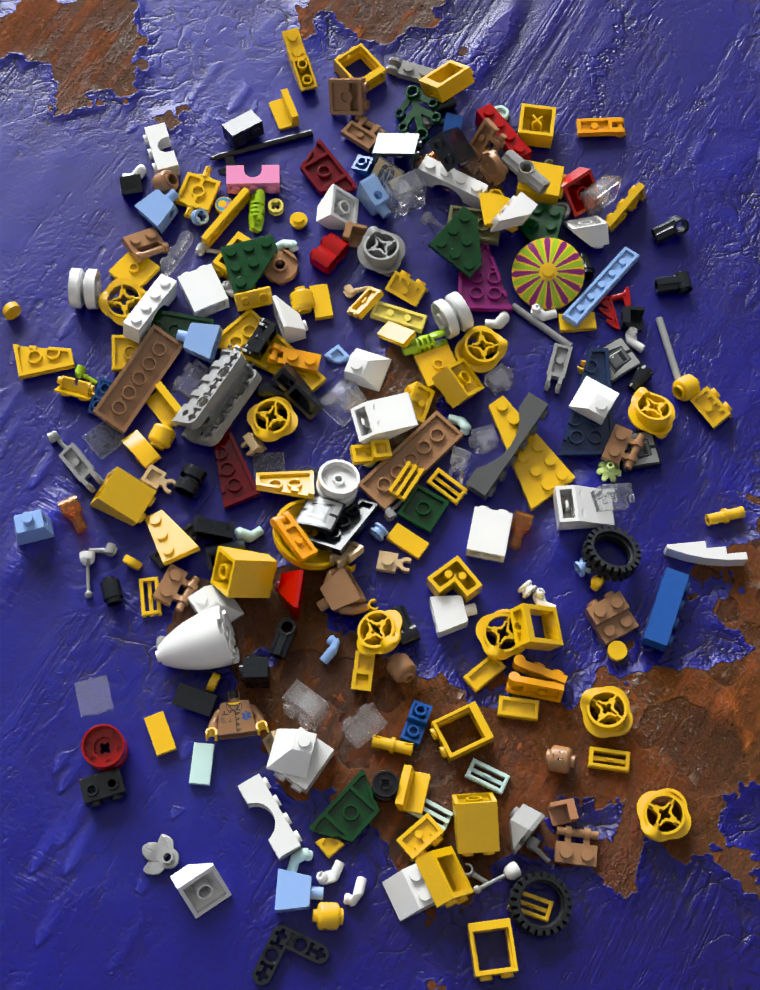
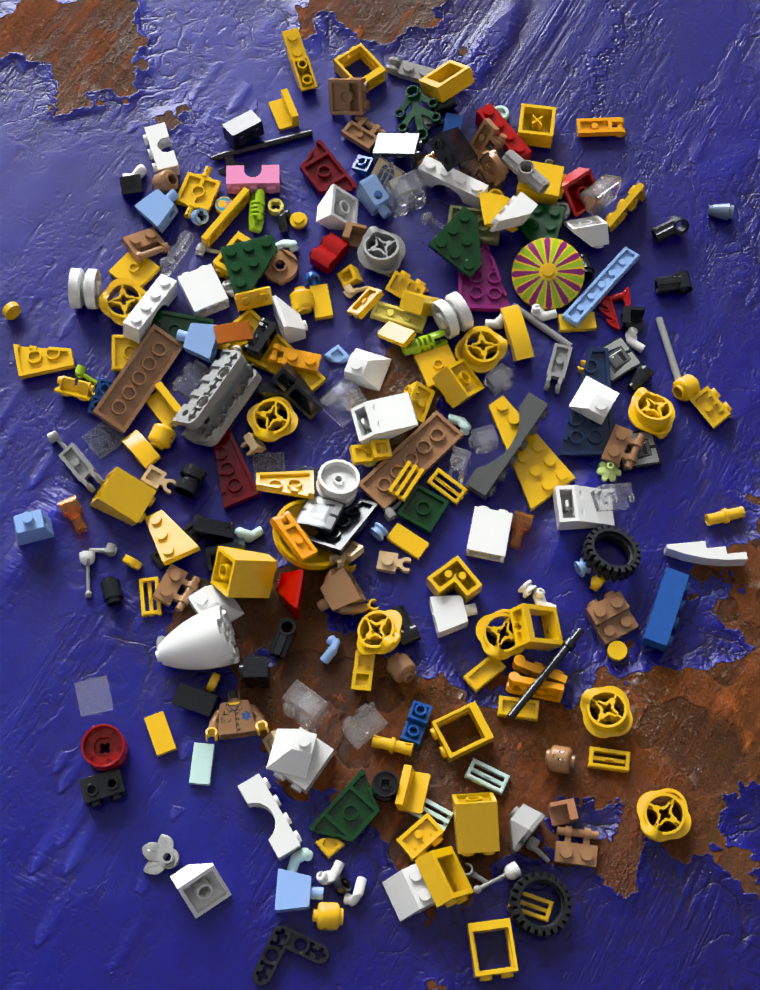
none -> orange slope [213,321,253,345]
none -> black arm [277,209,291,234]
none -> blue hinge [305,271,320,286]
none -> black hinge [333,876,352,895]
none -> yellow slope [337,264,363,288]
none -> yellow slope [399,290,439,316]
none -> yellow slope [500,304,534,361]
none -> black bar [507,628,584,720]
none -> sand blue cone [708,203,735,221]

